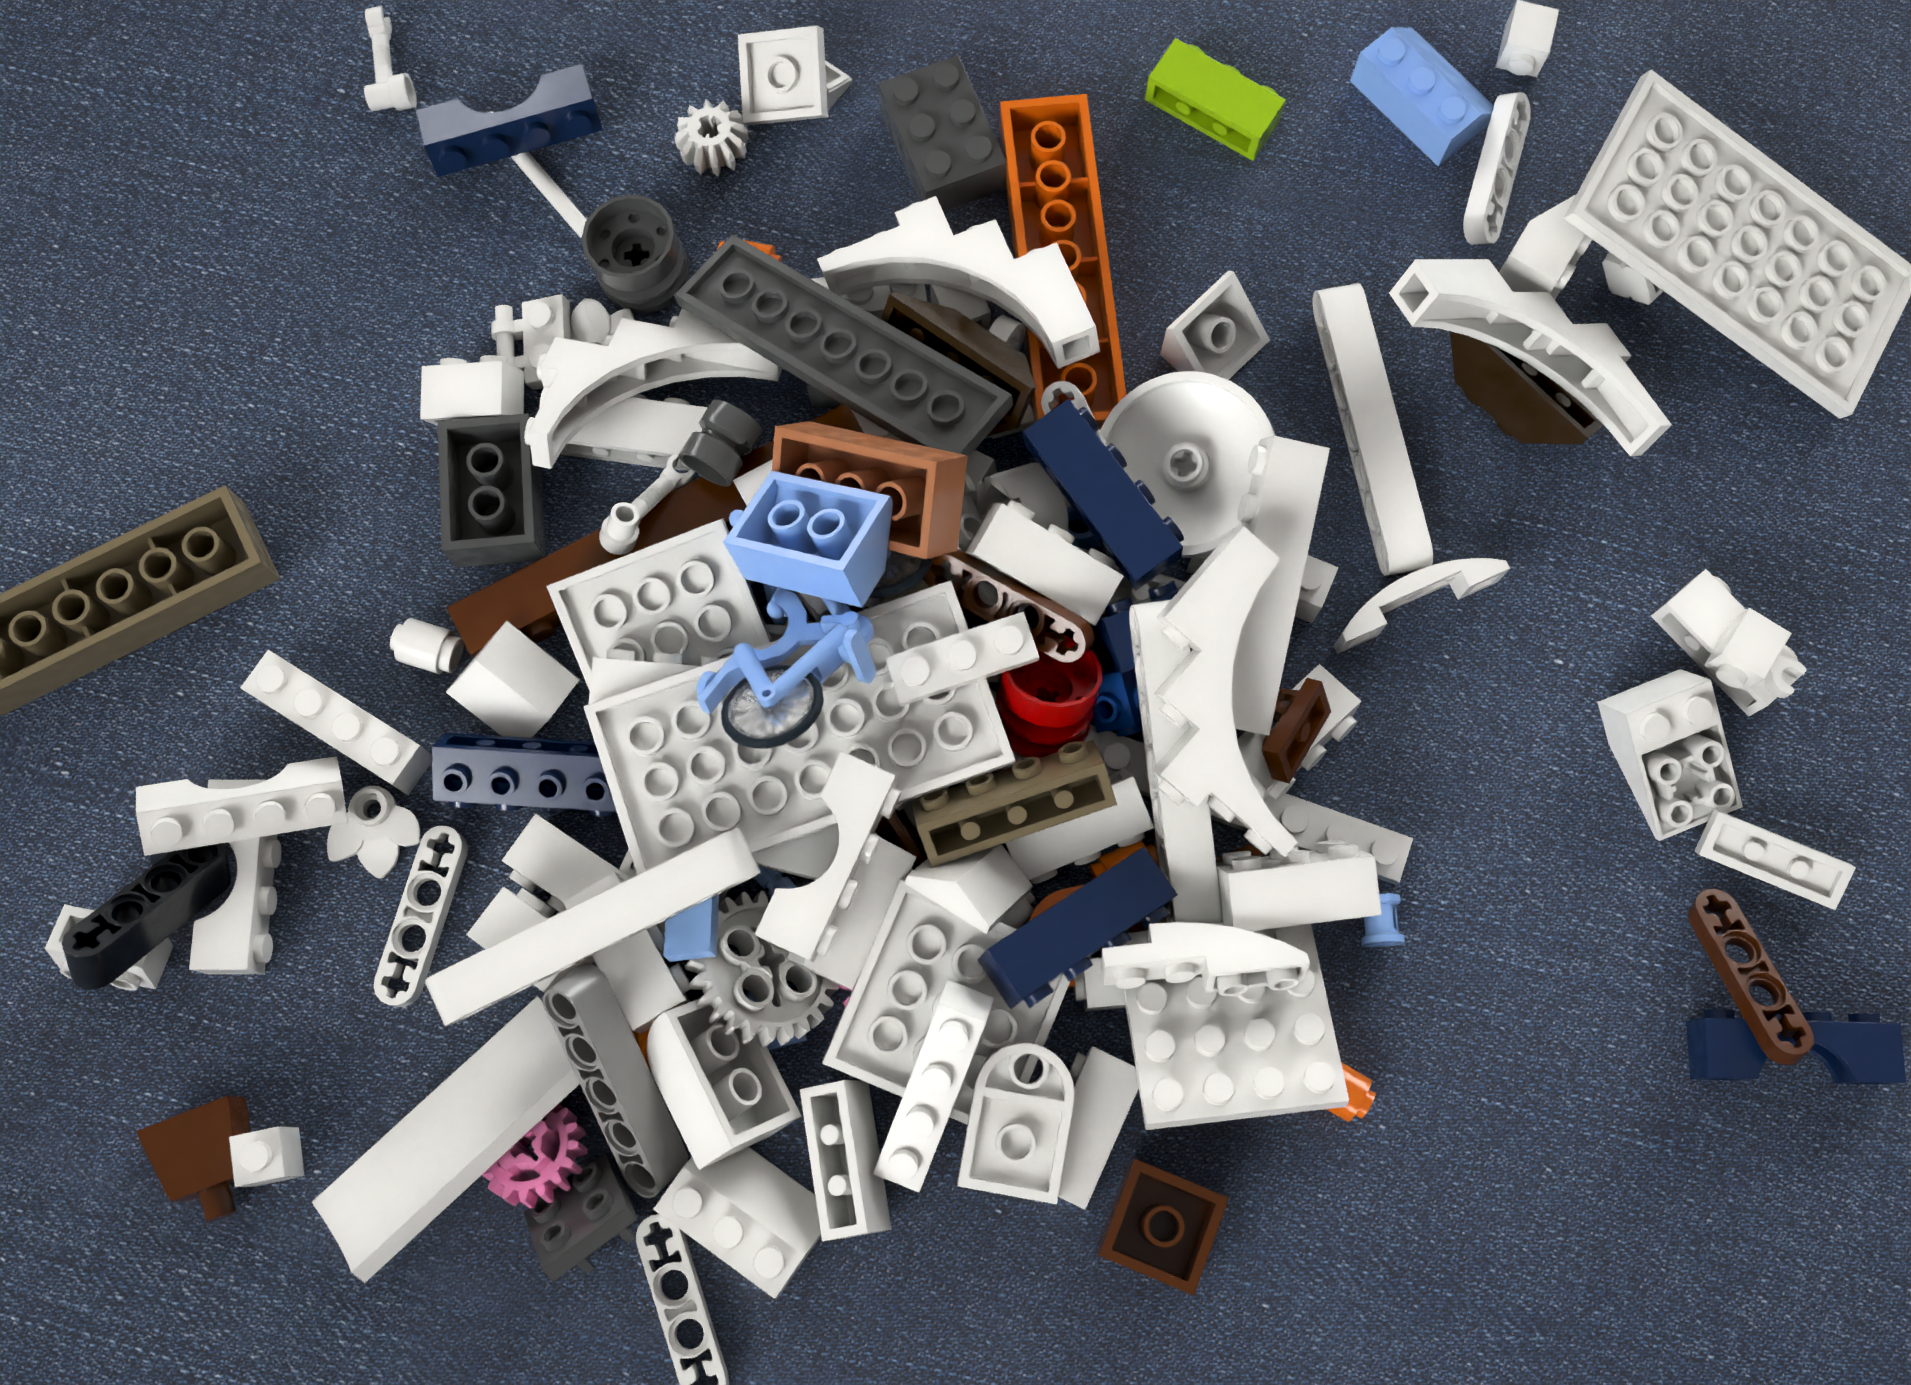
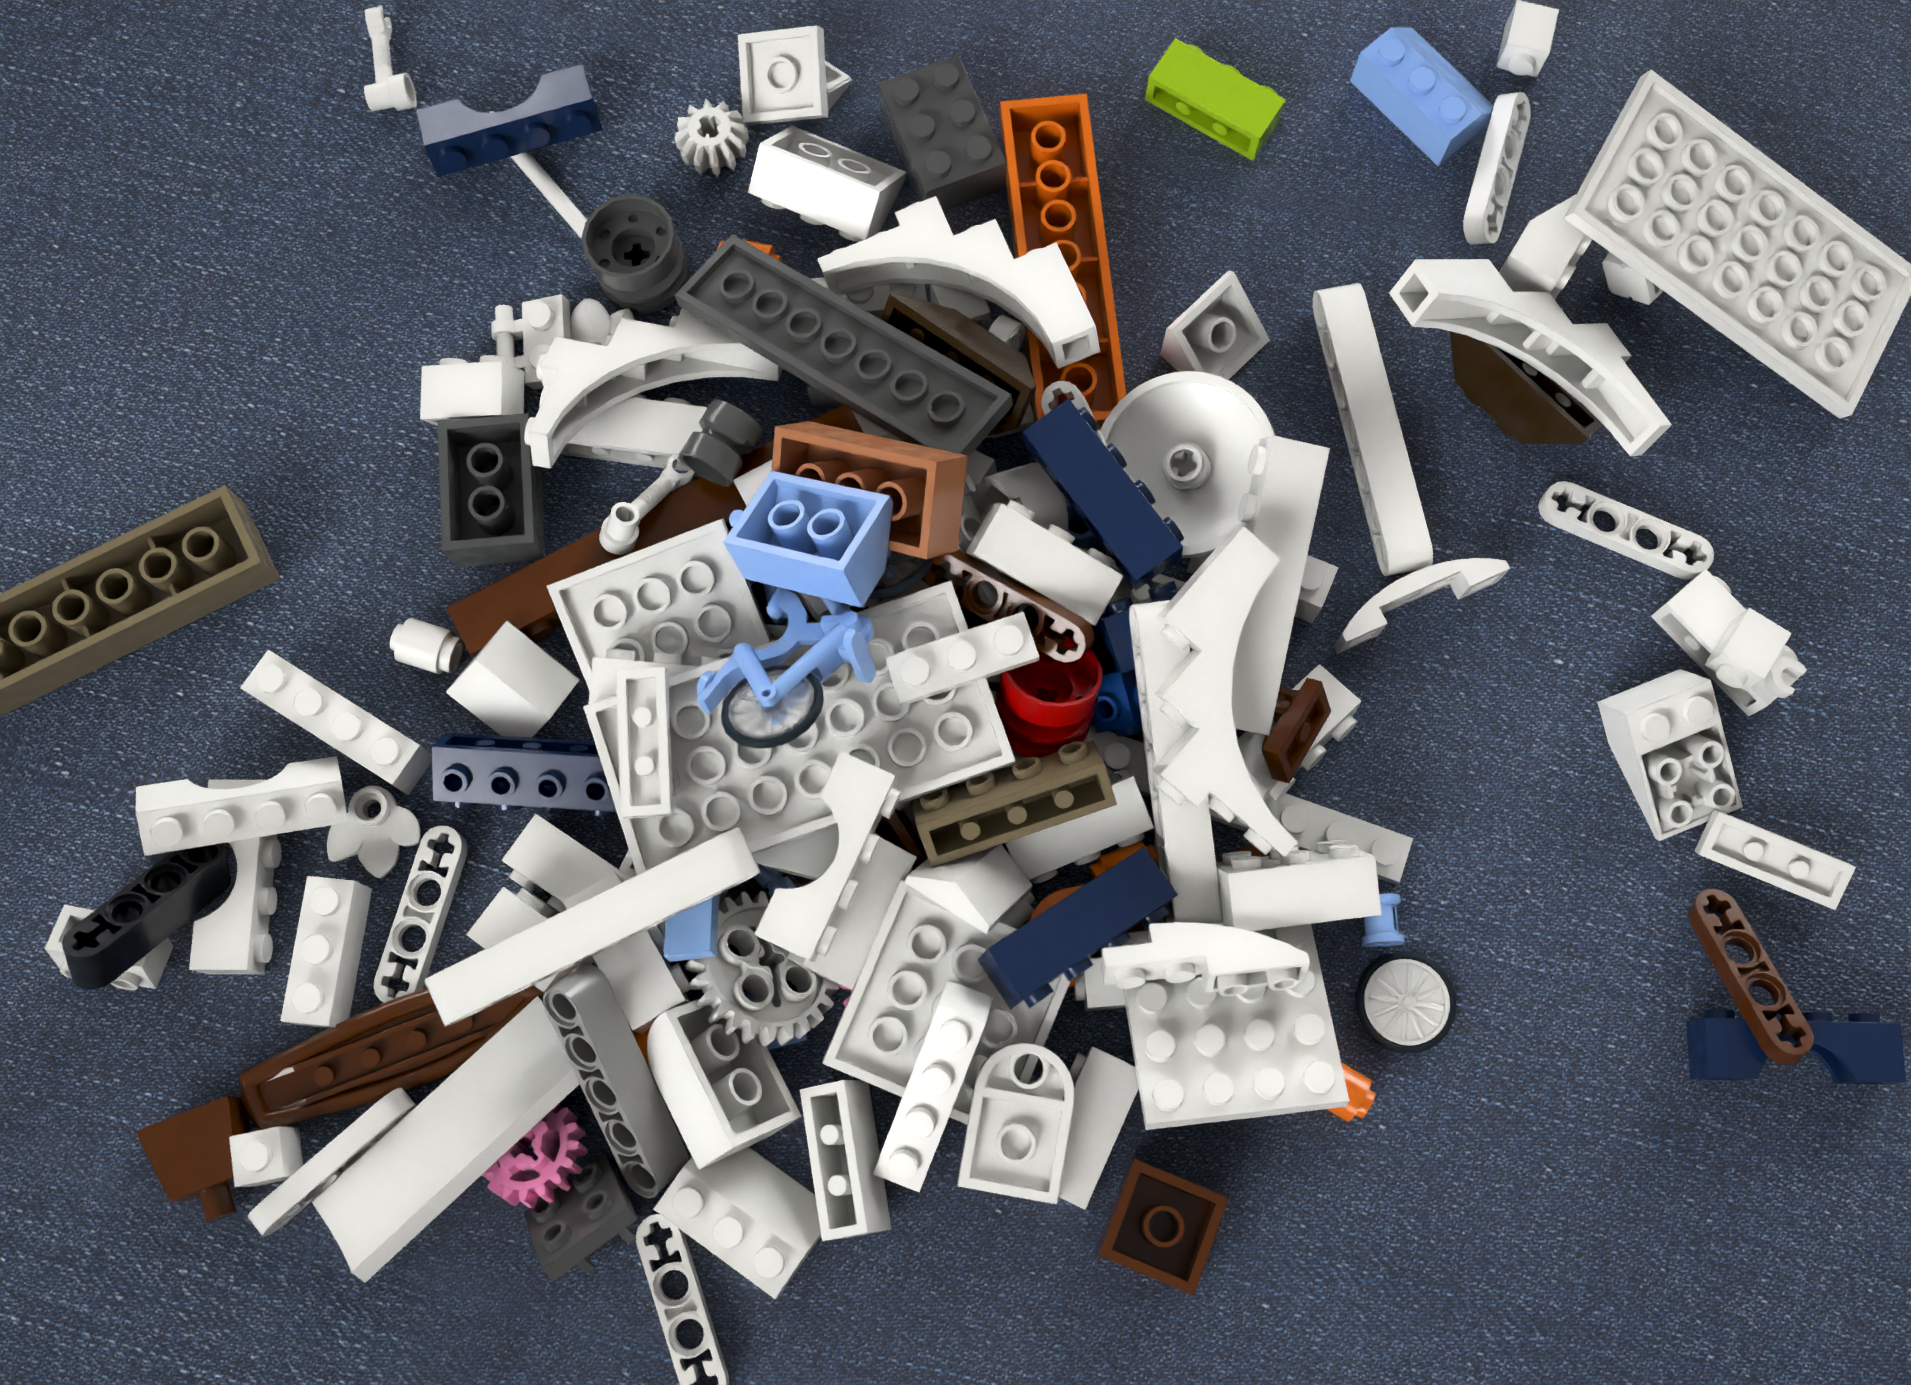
none -> reddish brown piece [238,985,545,1130]
none -> white beam [248,1087,416,1237]
none -> white brick [280,876,372,1028]
none -> white plate [616,666,674,819]
none -> white slope [748,126,907,241]
none -> white wheel [1355,952,1457,1053]
none -> white beam [1538,481,1714,580]

